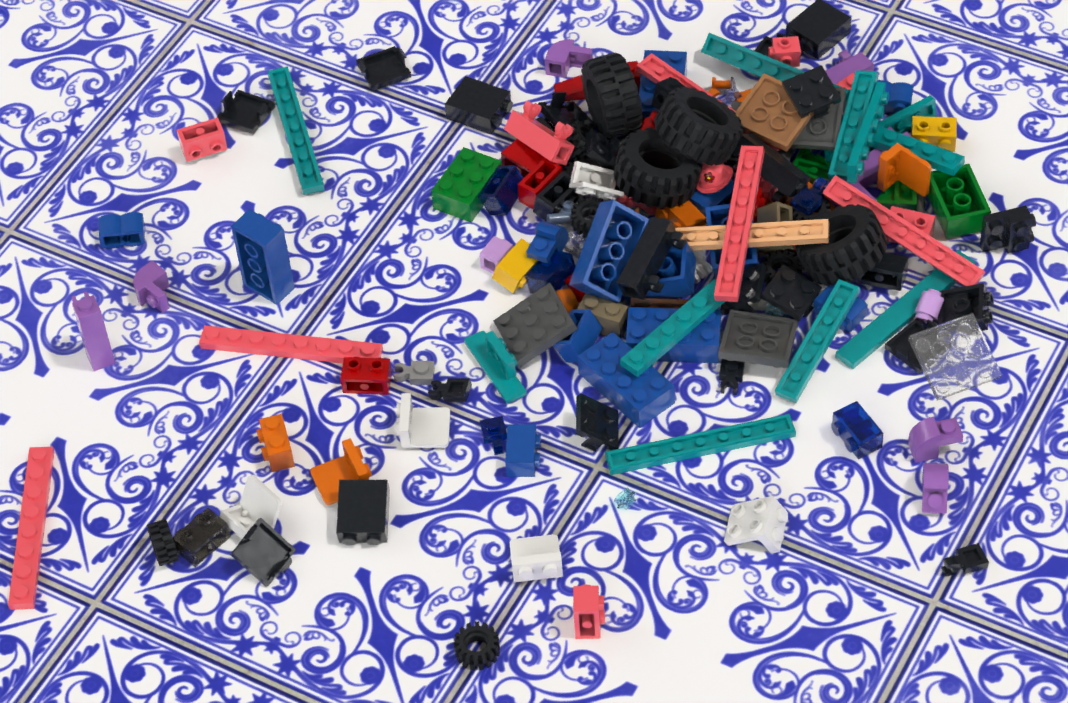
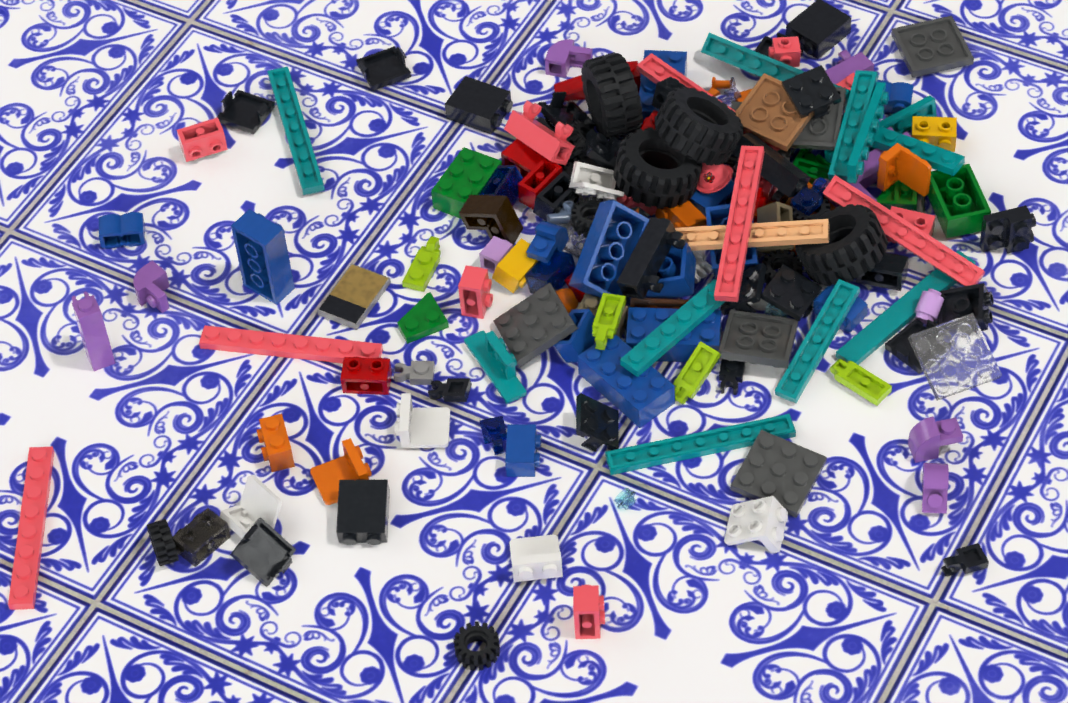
clear blue brick [831,401,884,460] -> none
none -> tile [317,263,391,330]
none -> green wing [397,292,449,344]
none -> lime hinge [402,236,441,292]
none -> coral brick [458,265,493,319]
none -> dark brown brick [459,195,523,245]
none -> lime hinge [592,293,626,350]
none -> lime hinge [673,341,721,405]
none -> dark grey plate [730,430,827,518]
none -> lime hinge [829,359,892,406]
none -> dark grey plate [891,15,974,78]

